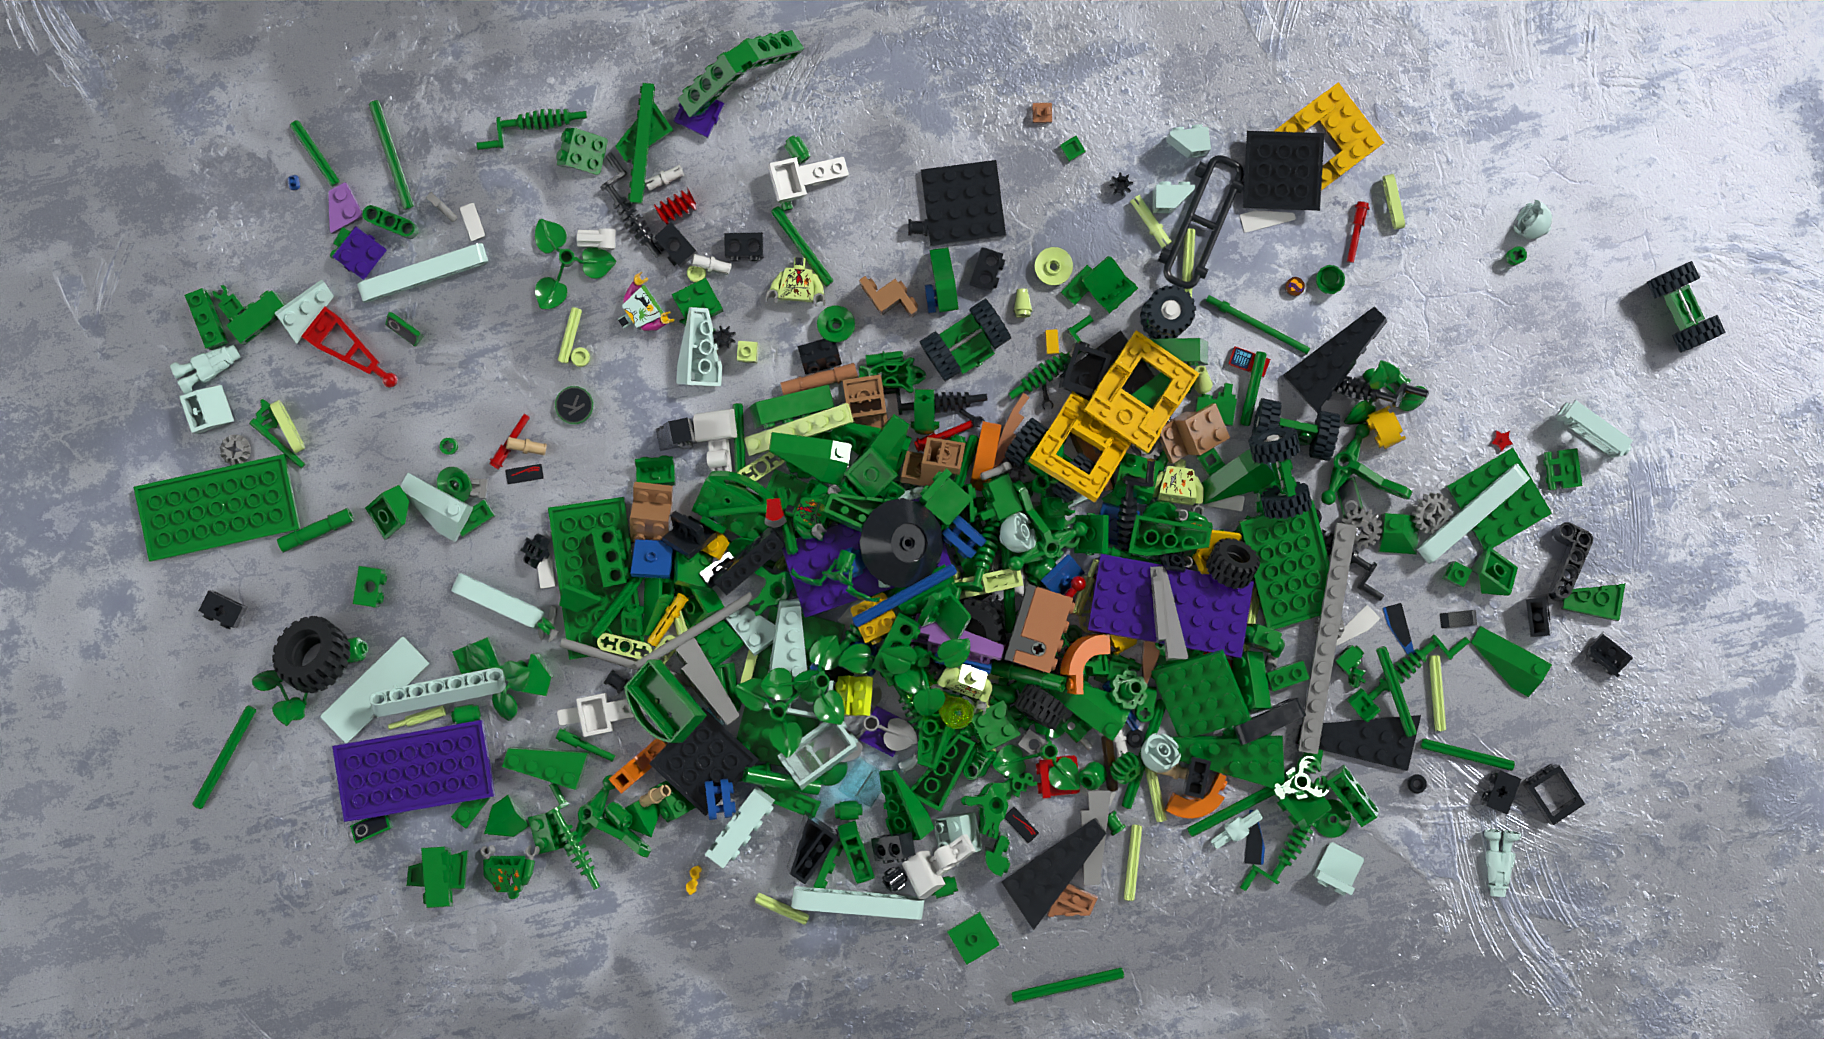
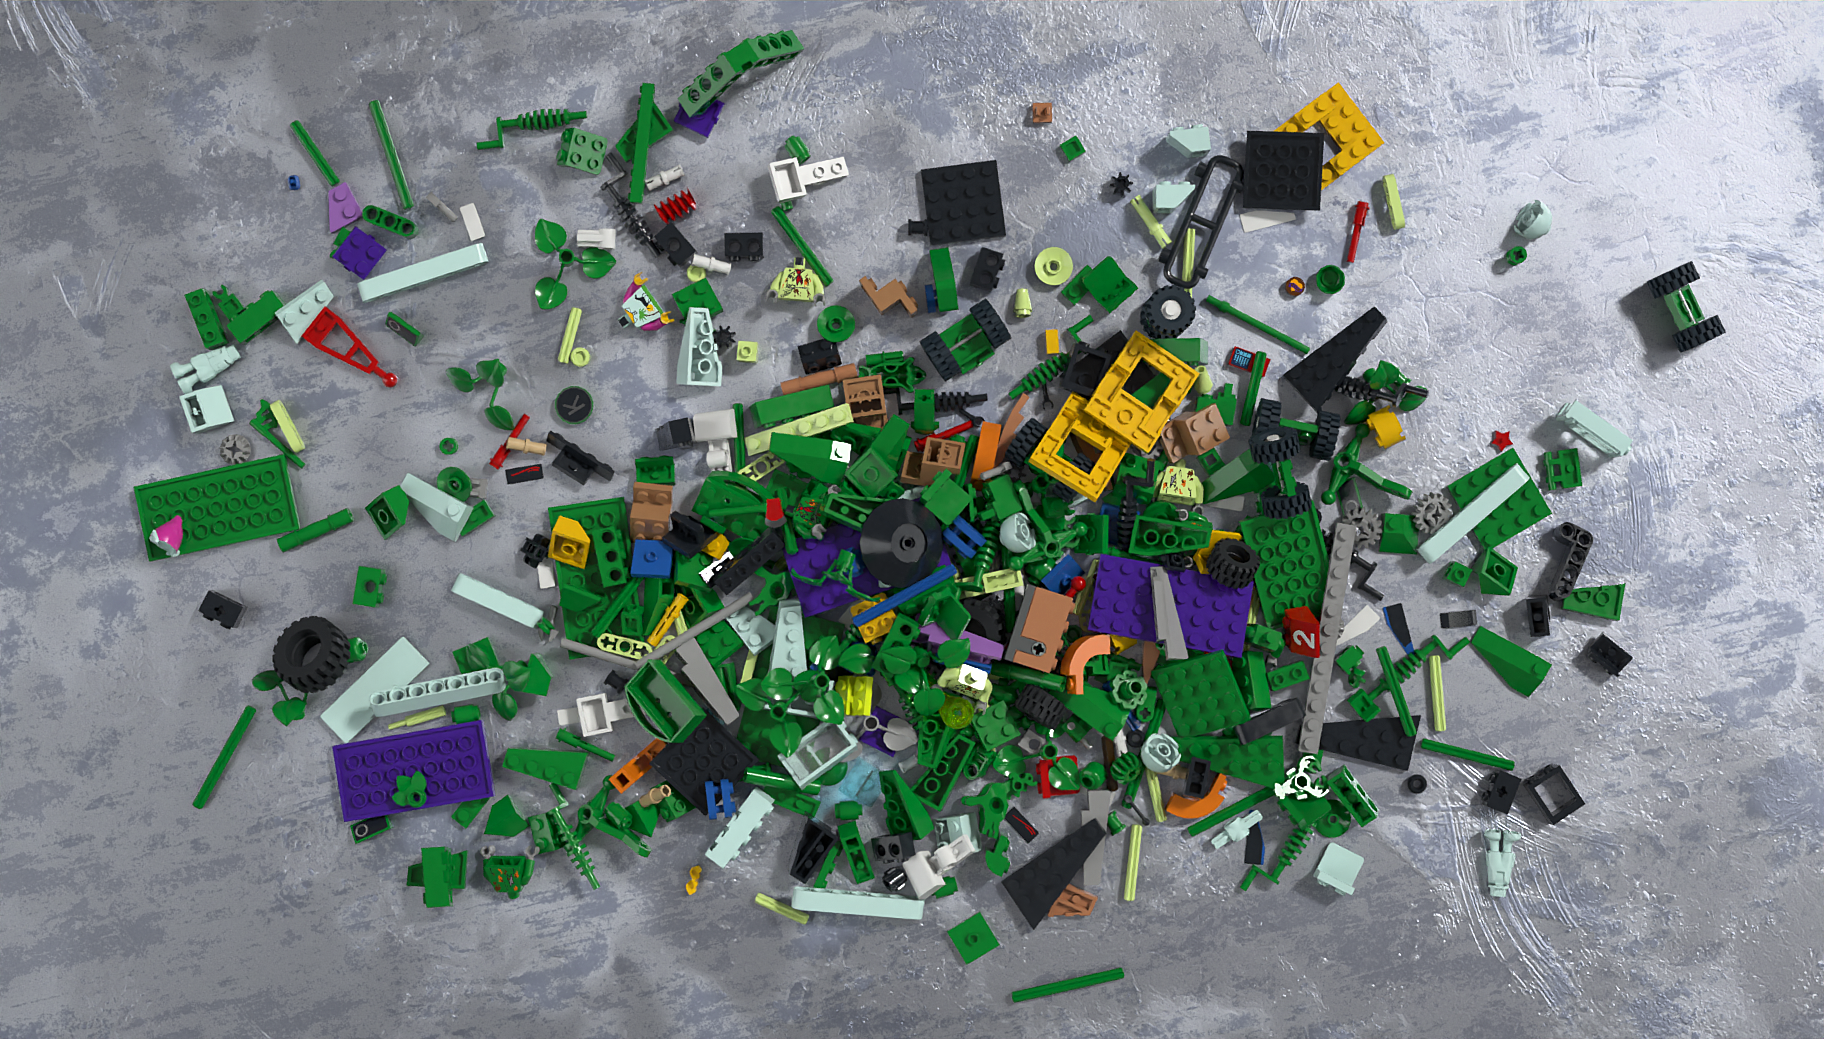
none -> dark pink hat [149,515,183,557]
none -> green plate [392,771,427,808]
none -> green plant [445,359,514,430]
none -> black bracket [546,431,615,486]
none -> yellow slope [548,516,590,569]
none -> black hinge [1124,794,1150,826]
none -> red slope [1282,606,1320,658]

